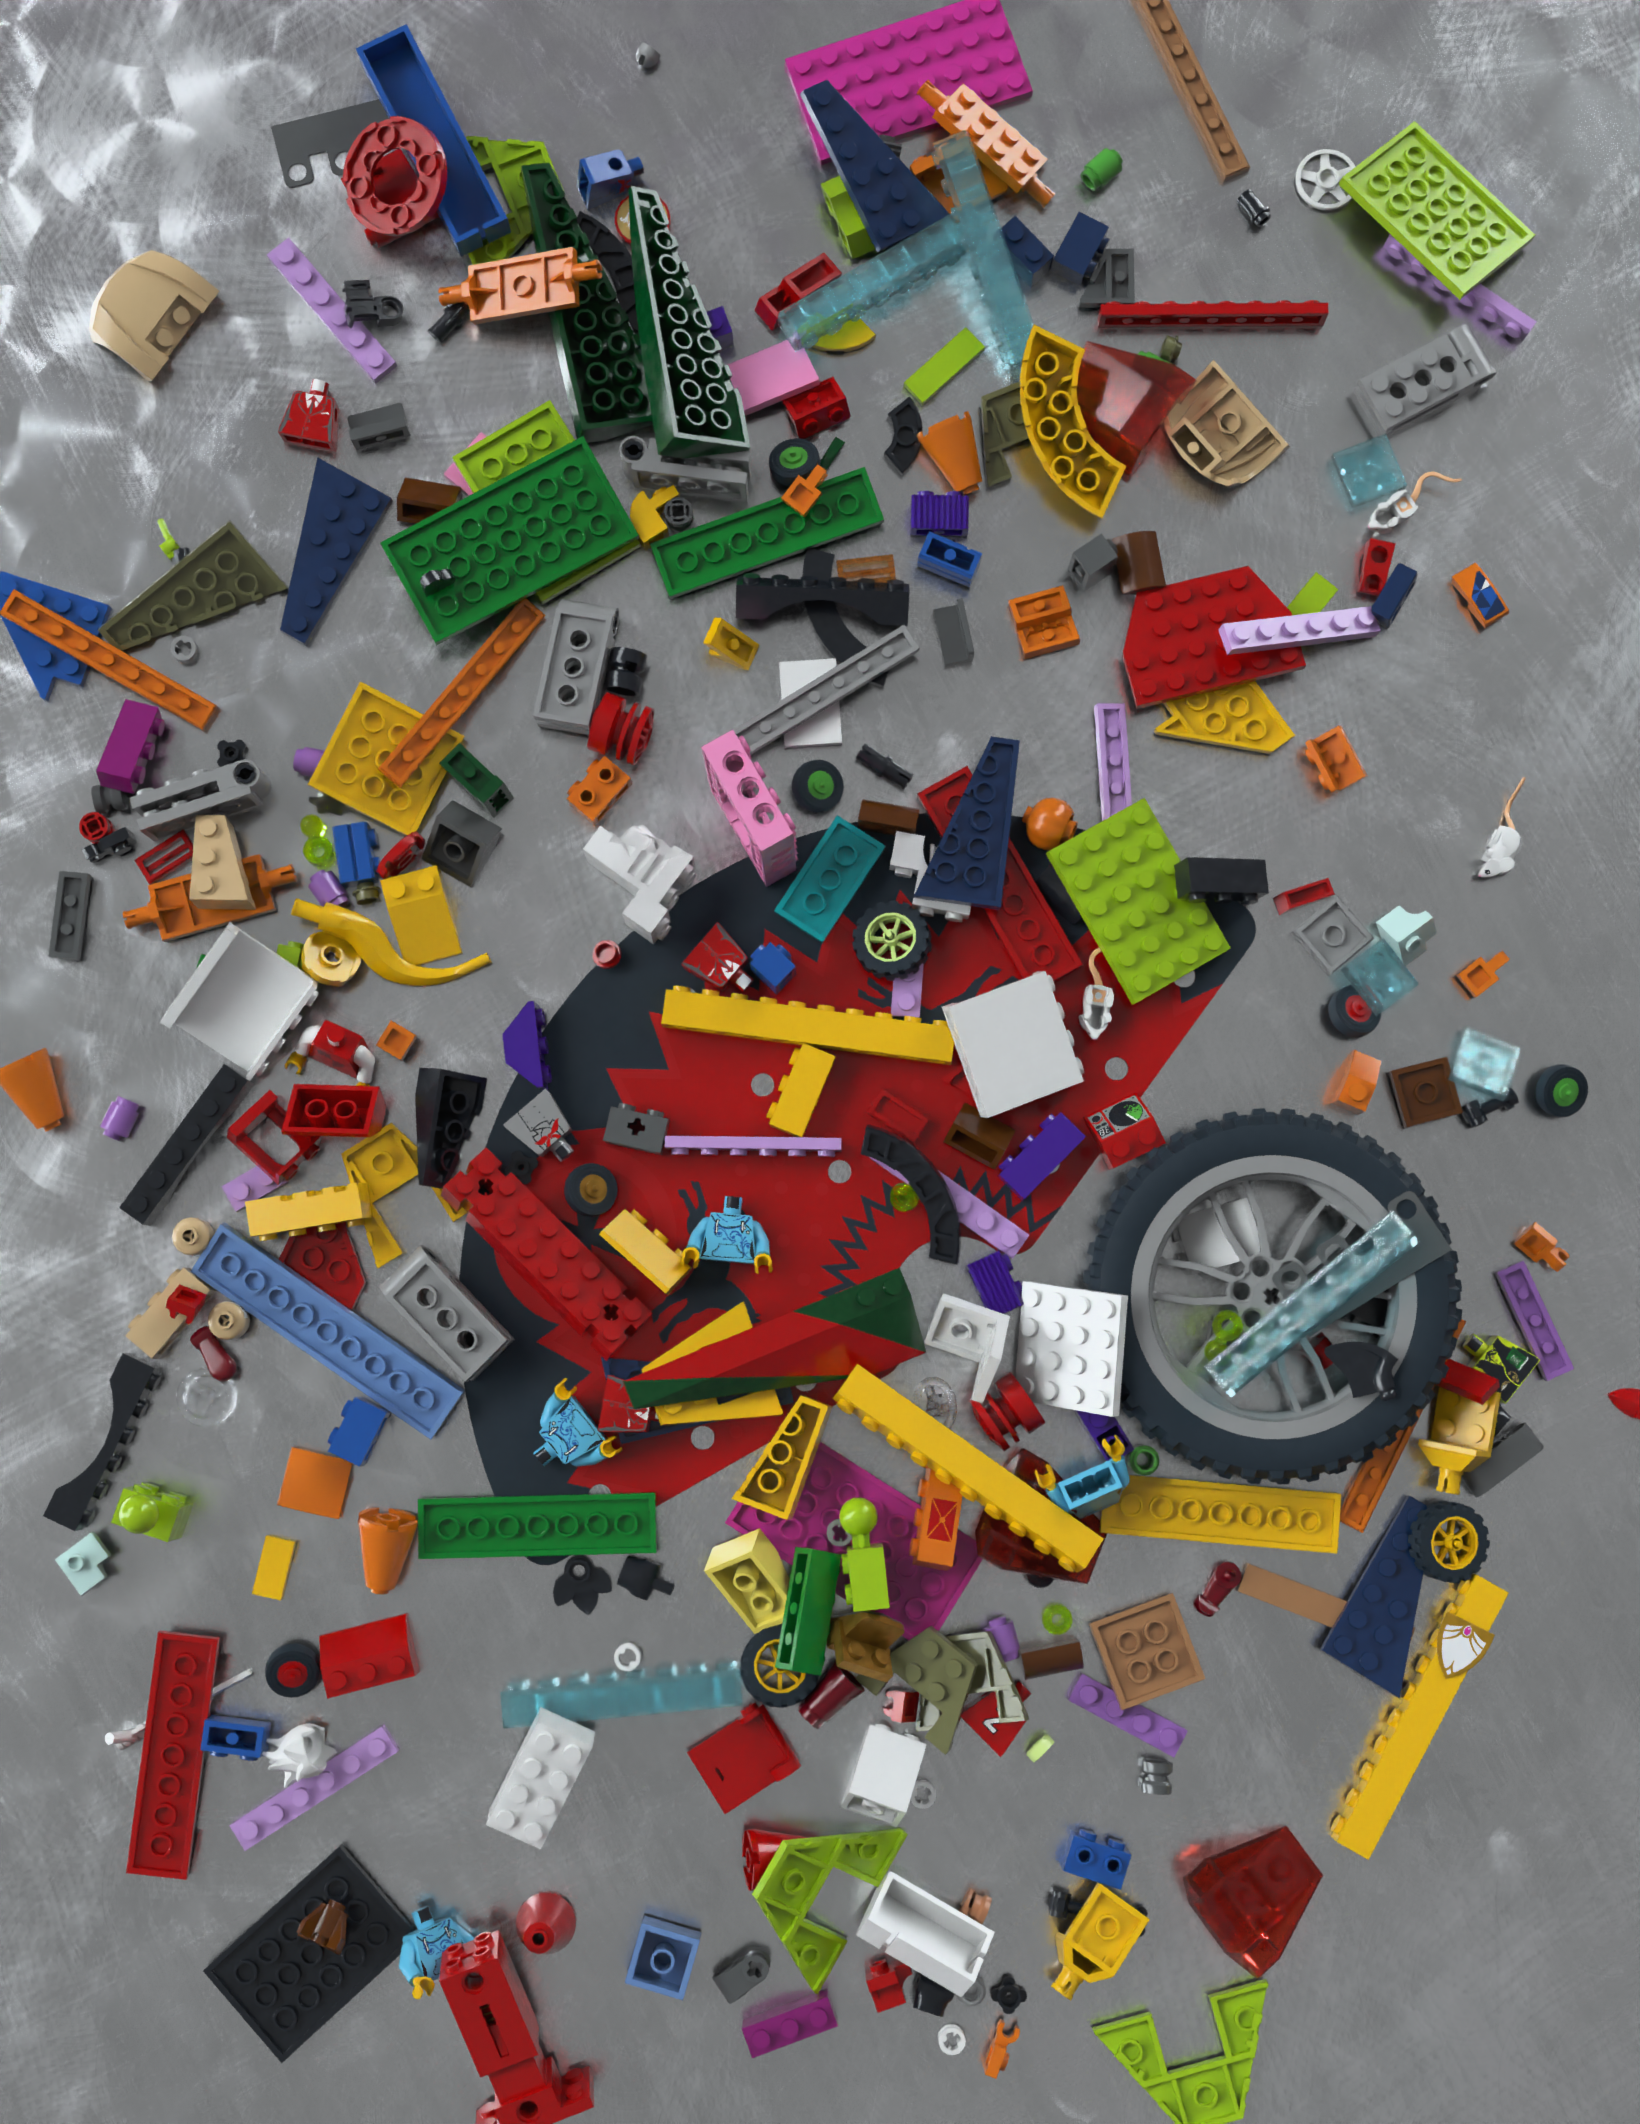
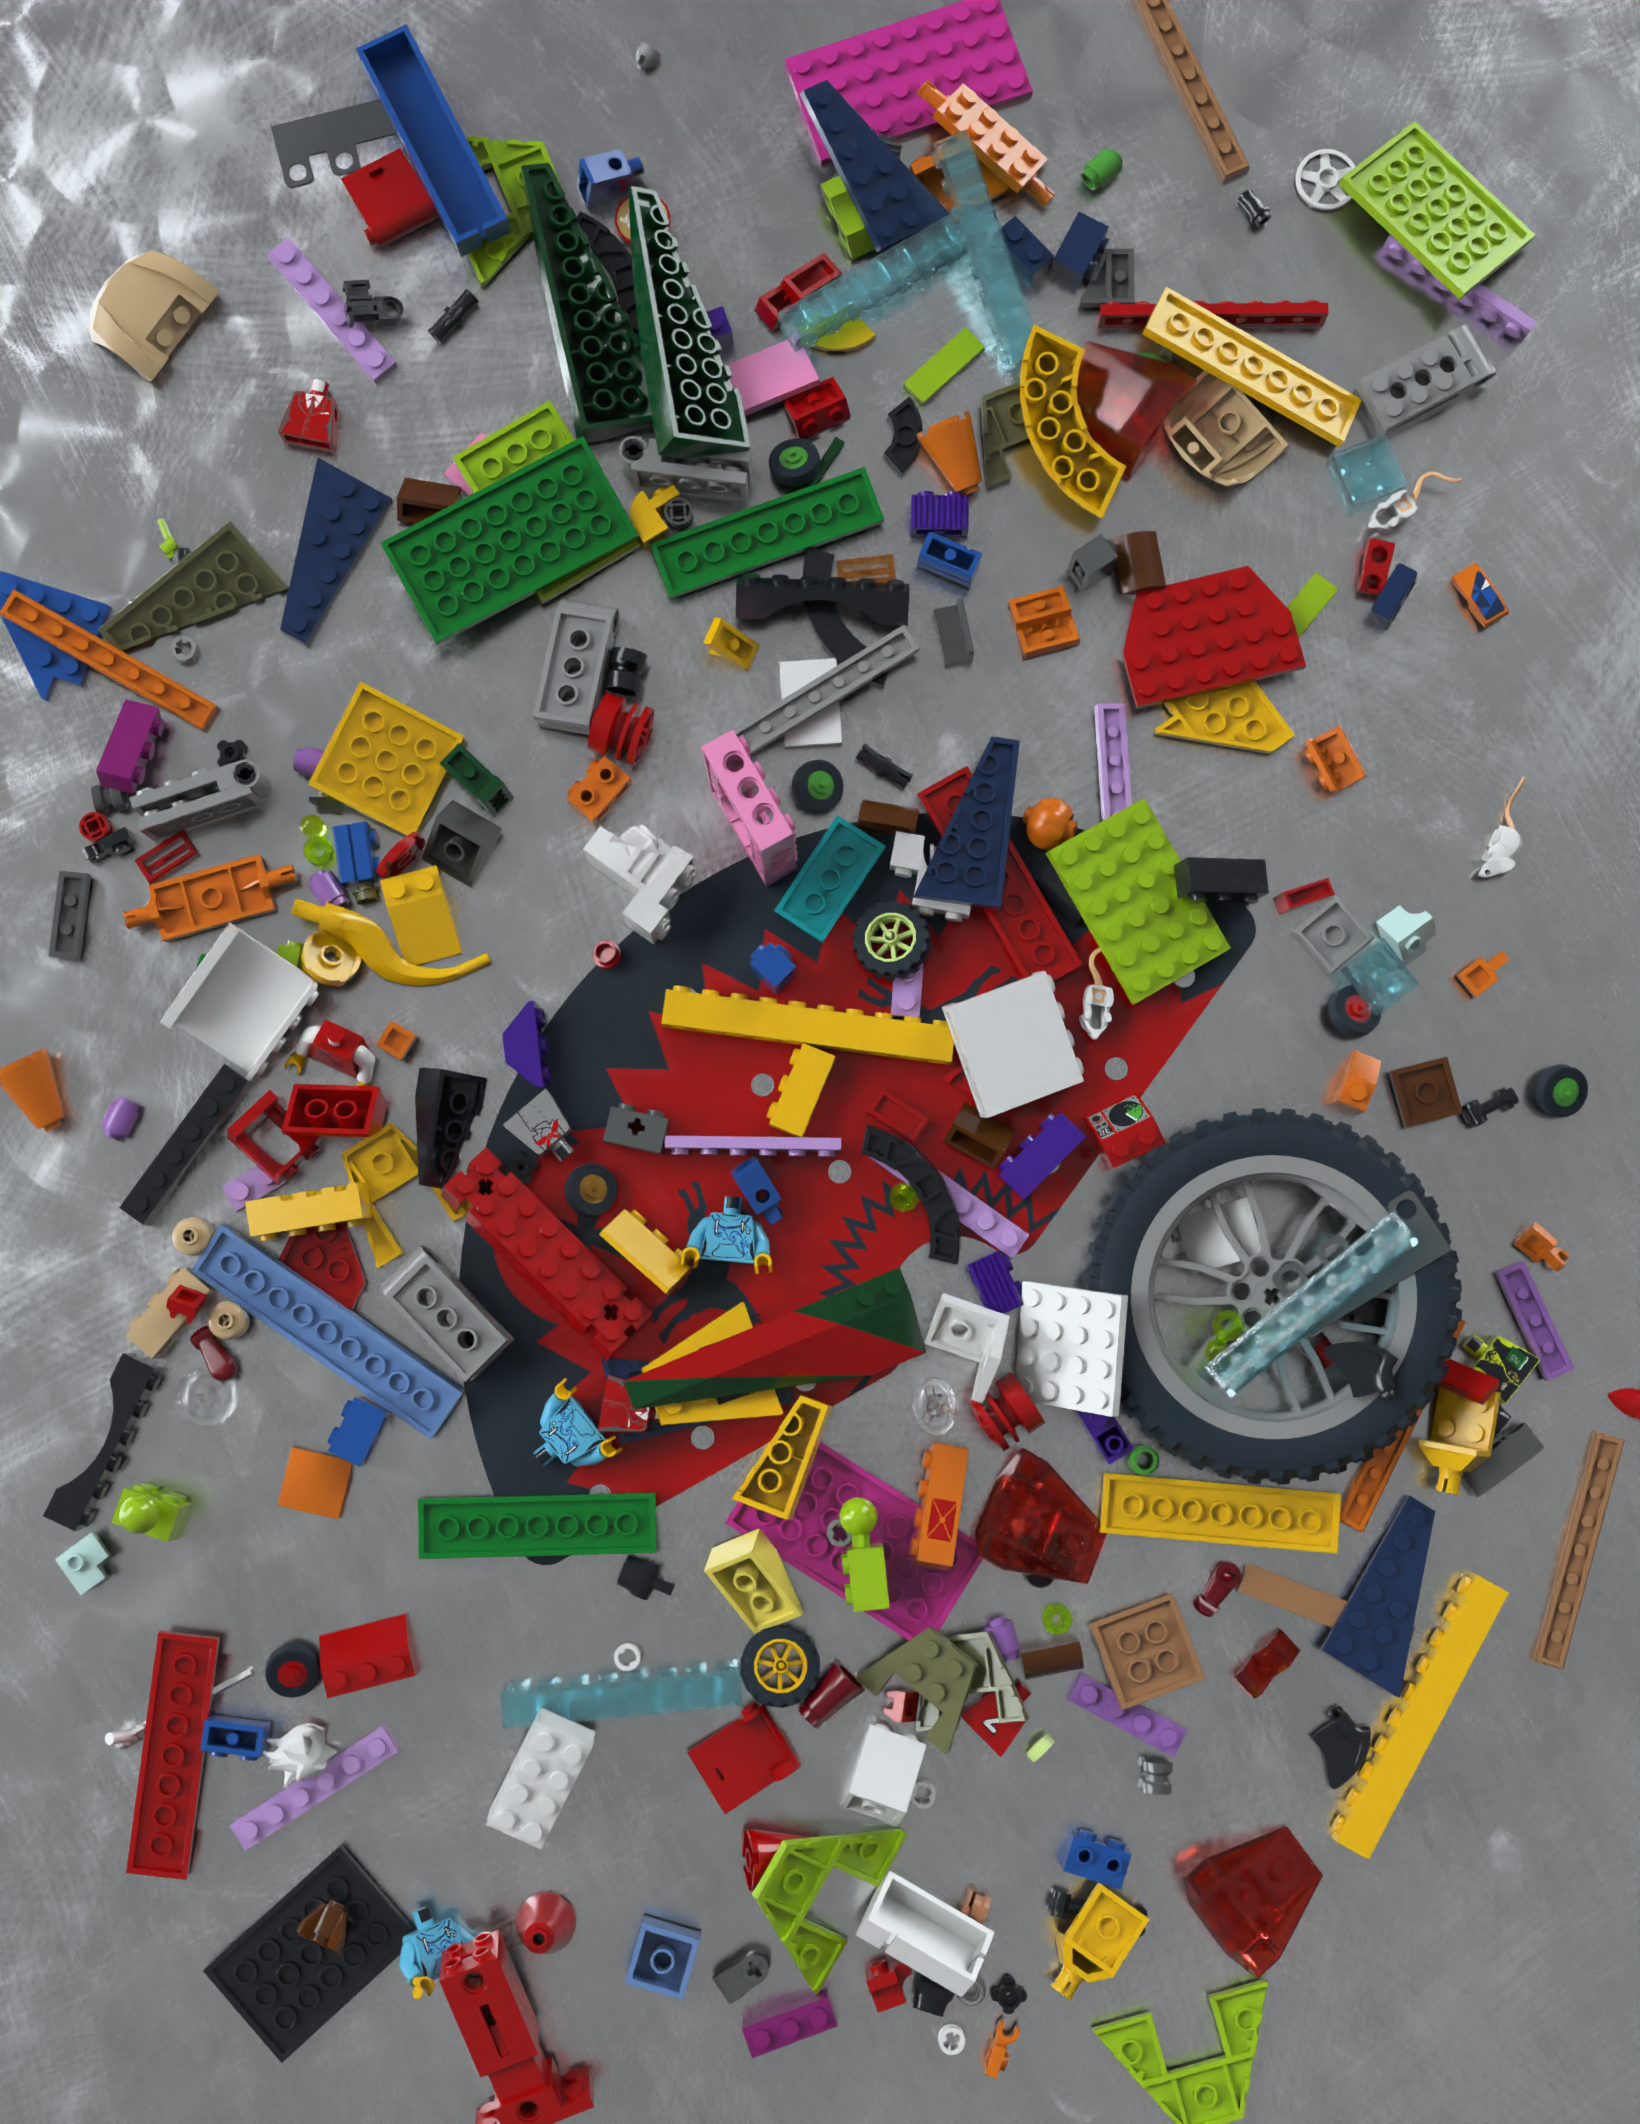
tan wedge [189,815,256,910] -> none
yellow tile [252,1535,297,1601] -> none
red plate [343,116,447,236] -> none
dark grey panel [347,403,411,450] -> none
orange cone [358,1508,418,1595] -> none
orange tile [377,598,546,788] -> none
black tile [420,569,455,597] -> none
orange plate [438,247,602,325] -> none
black plate [553,1555,612,1615] -> none
red torso [681,922,754,992] -> none
green brick [775,1547,841,1676] -> none
orange plate [781,464,828,517] -> none
pearl gold piece [827,1611,904,1682] -> none
yellow brick [833,1364,1104,1573] -> none
medium azure torso [1035,1435,1130,1519] -> none
lavender plate [1218,606,1381,655] -> none
black wheel [1408,1501,1490,1583] -> none
sticker [1437,1612,1495,1679] -> none
clear light blue plate [1448,1027,1521,1101] -> none
none -> blue torso [729,1156,785,1225]
none -> yellow plate [1142,287,1362,447]
none -> clear red slope [1234,1629,1301,1699]
none -> black arm [1312,1705,1371,1789]
none -> medium nougat tile [1532,1431,1625,1670]

